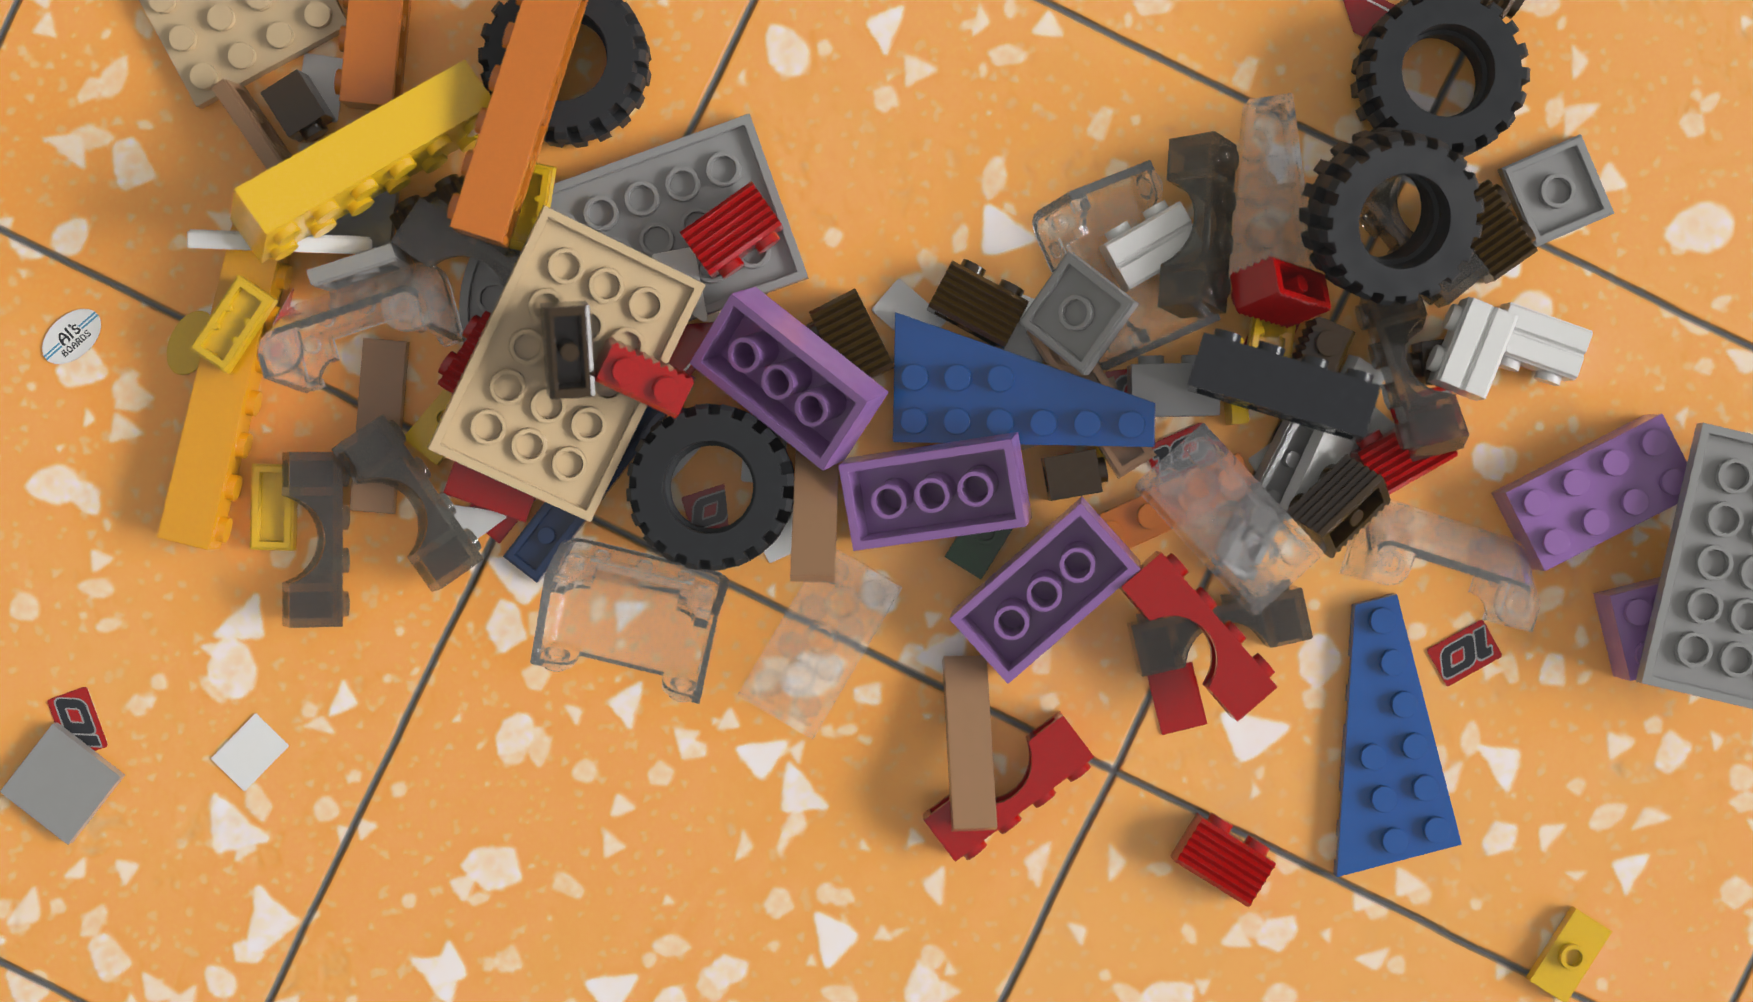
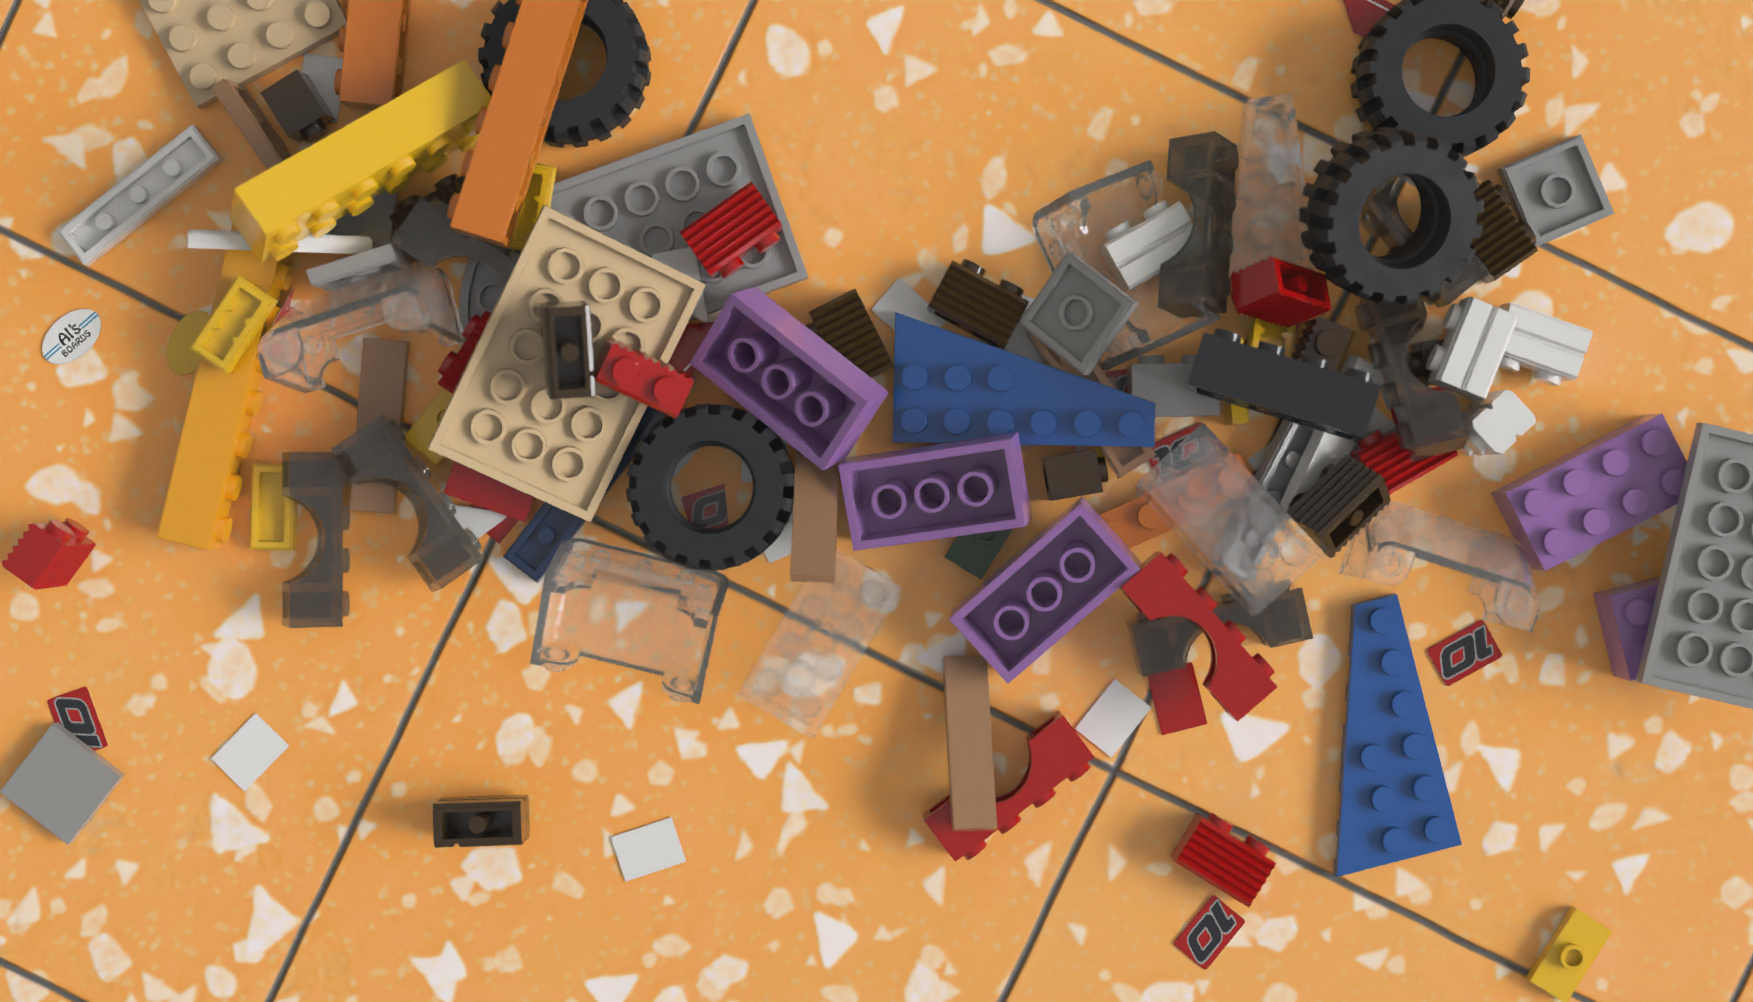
none -> red brick [2,518,96,590]
none -> white tile [57,124,223,266]
none -> dark brown brick [433,795,530,848]
none -> white sticker [611,817,686,882]
none -> white sticker [1075,679,1151,758]
none -> sticker [1174,895,1245,970]
none -> white brick [1449,390,1536,457]

